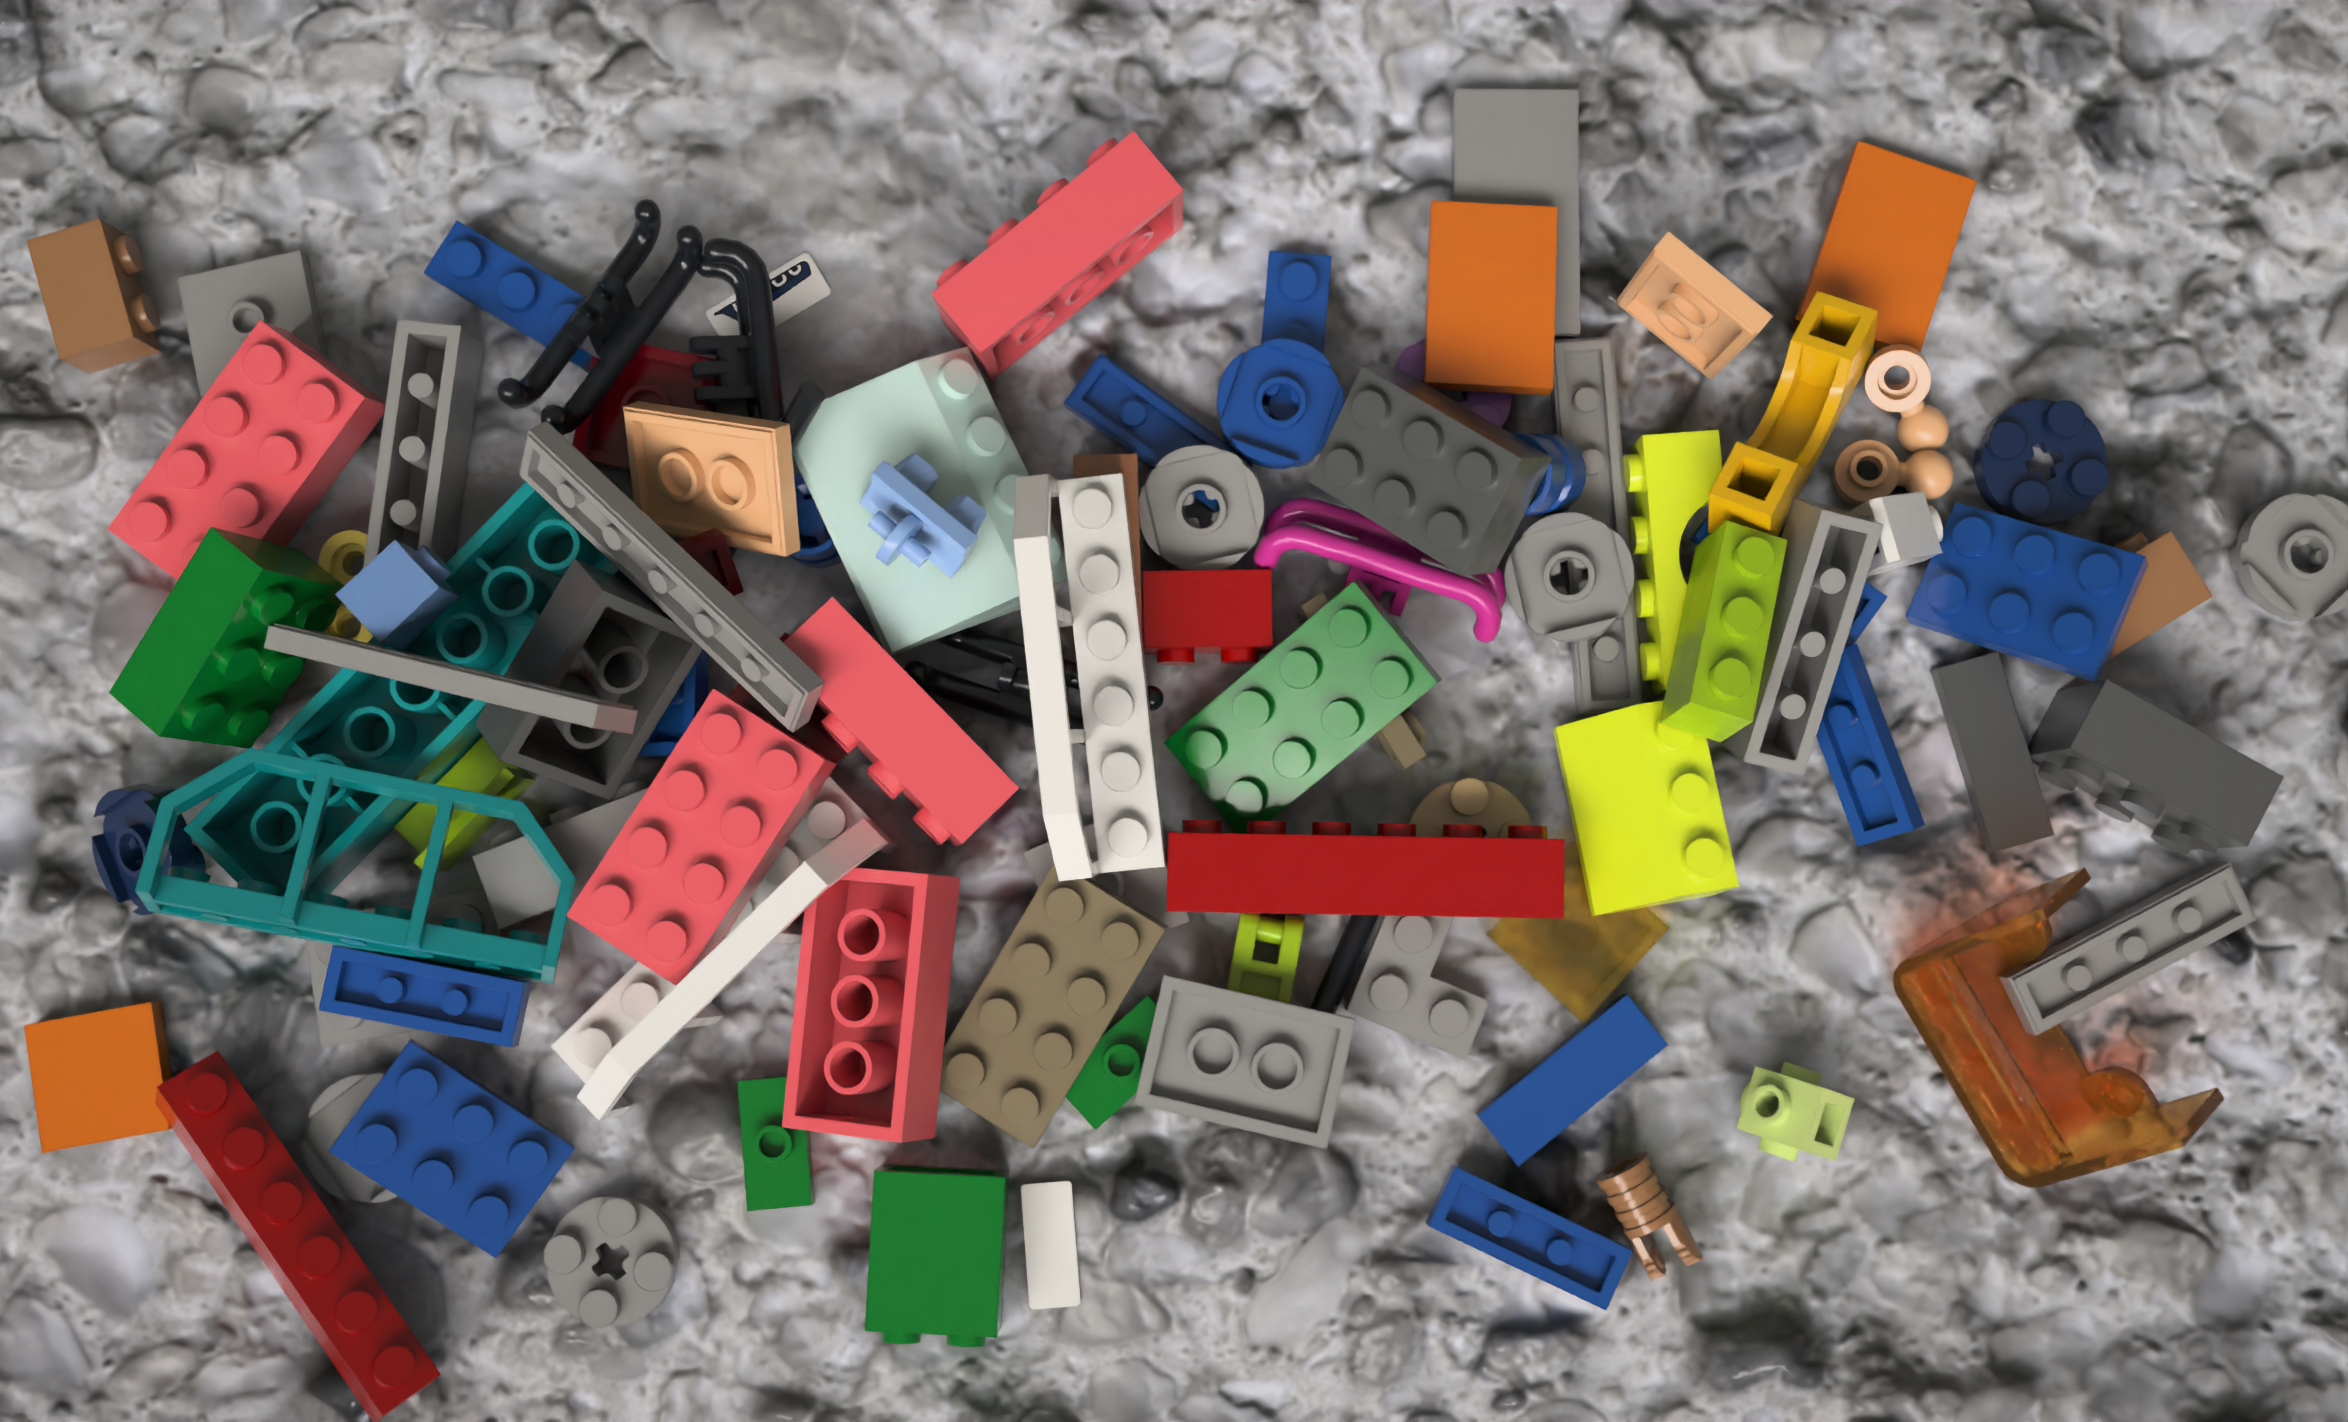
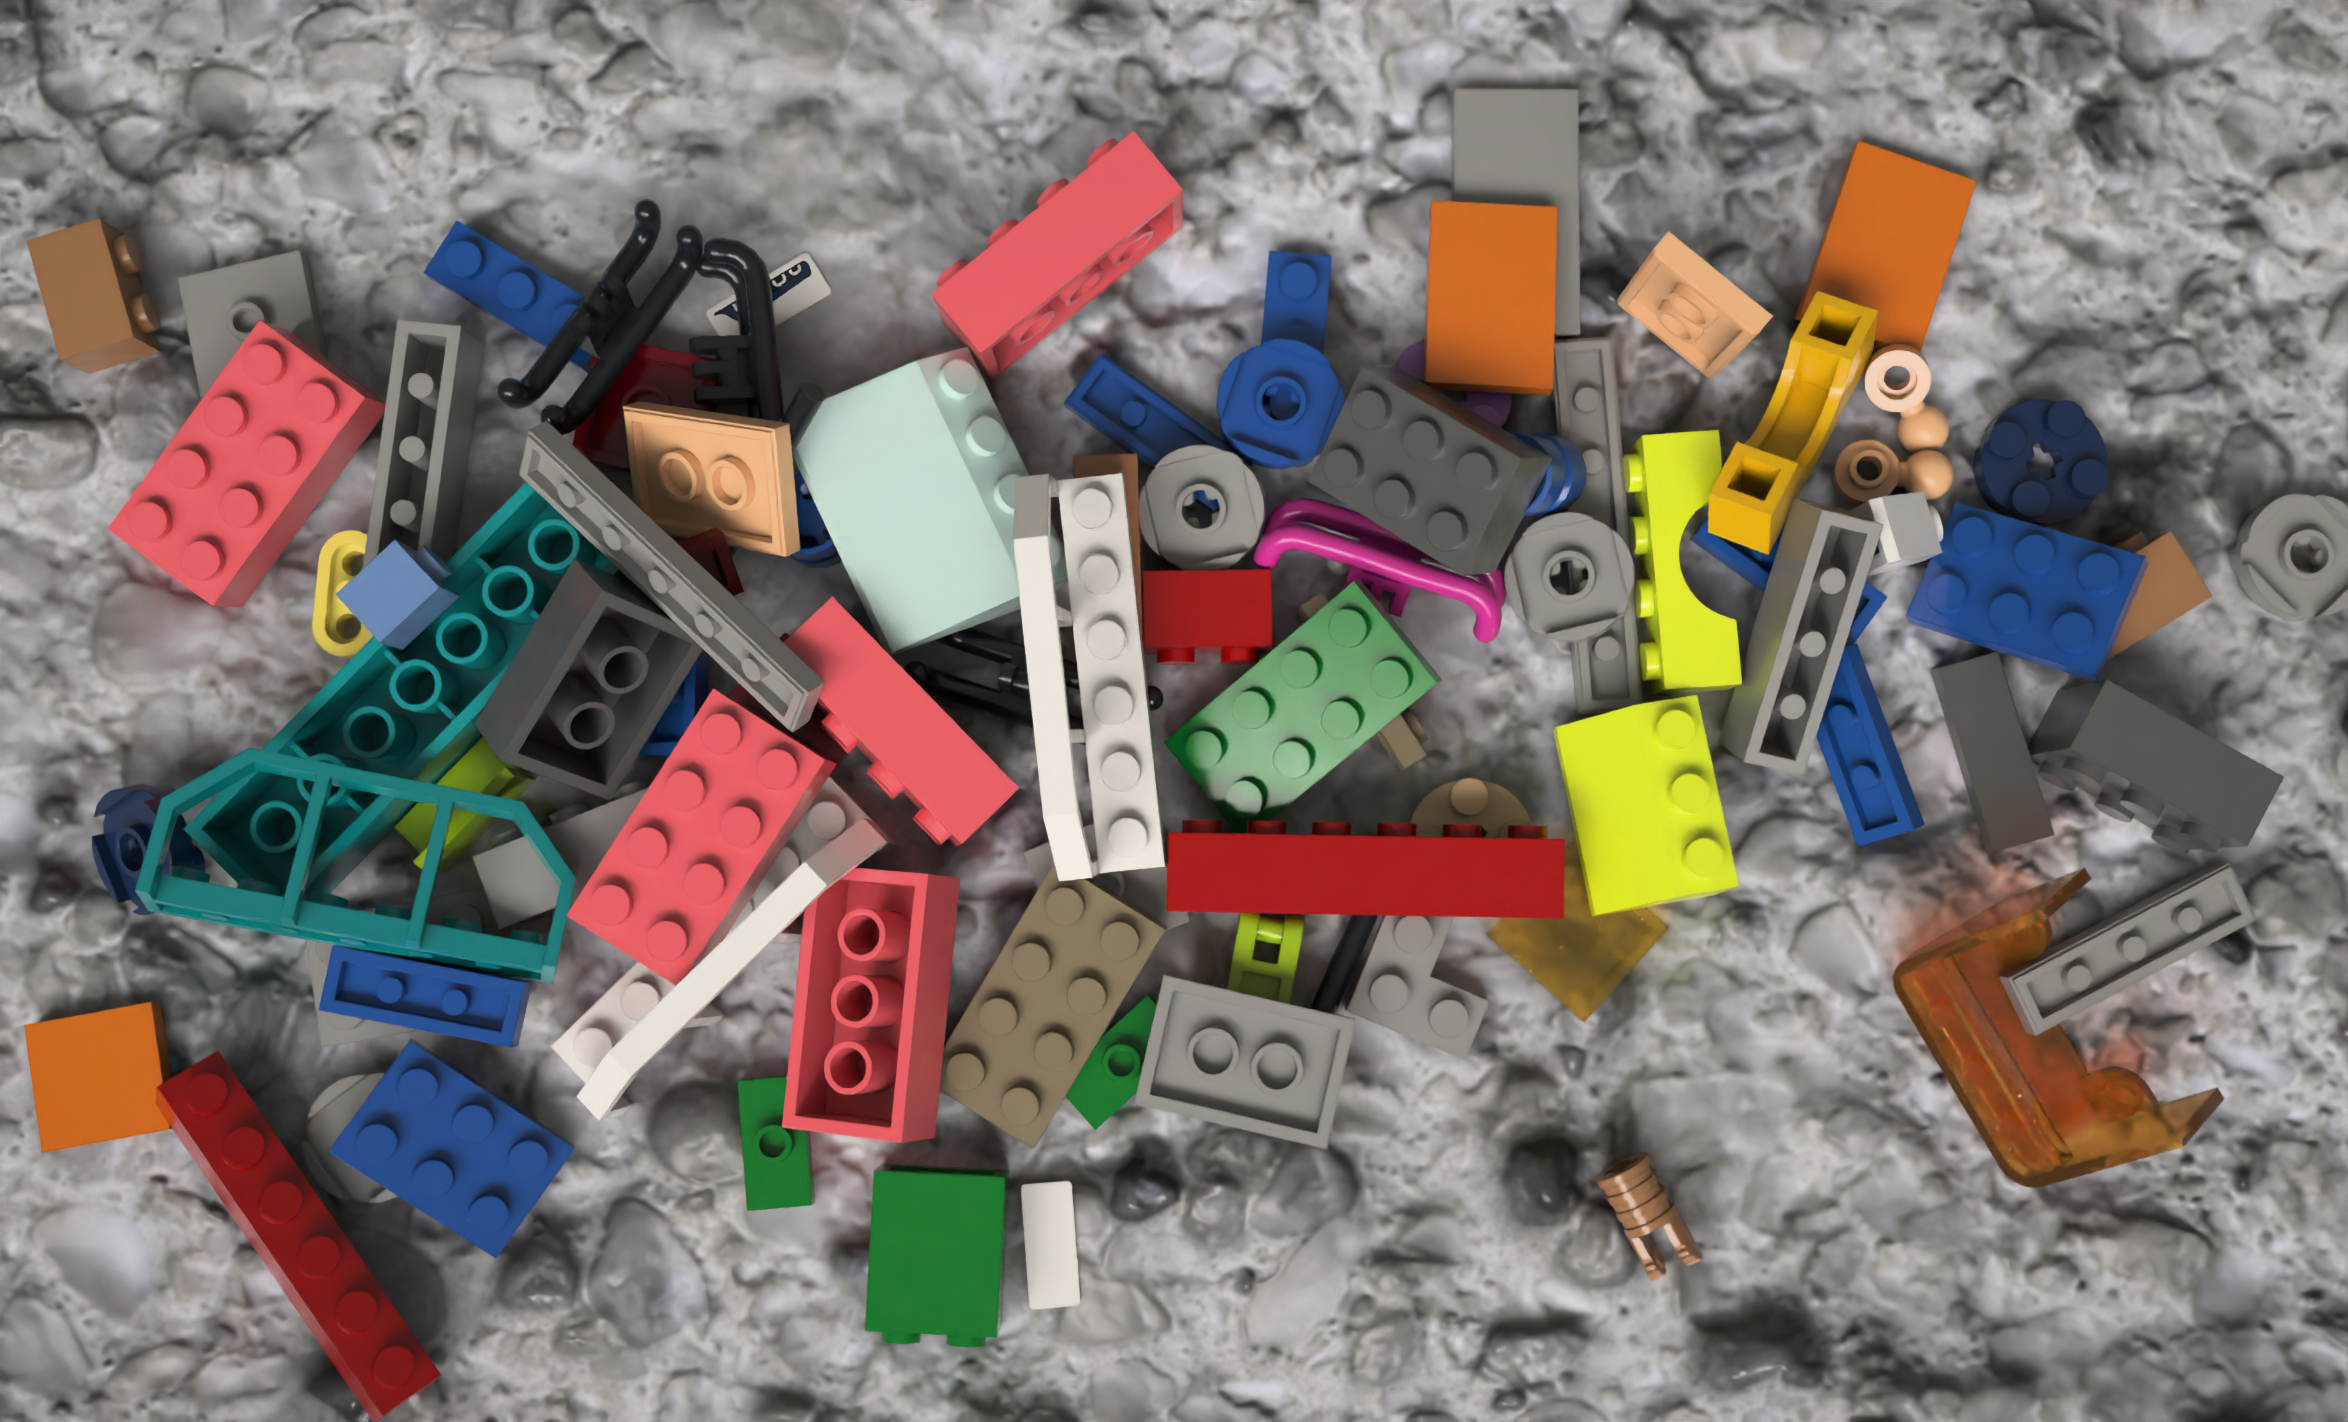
green brick [109,527,344,749] -> none
light grey tile [264,623,638,734] -> none
light grey plate [544,1194,680,1328] -> none
light blue hips [860,453,987,578] -> none
blue plate [1425,1164,1633,1310] -> none
blue tile [1475,993,1668,1167] -> none
lime brick [1660,520,1788,743] -> none
yellowish green brick [1736,1062,1855,1162] -> none

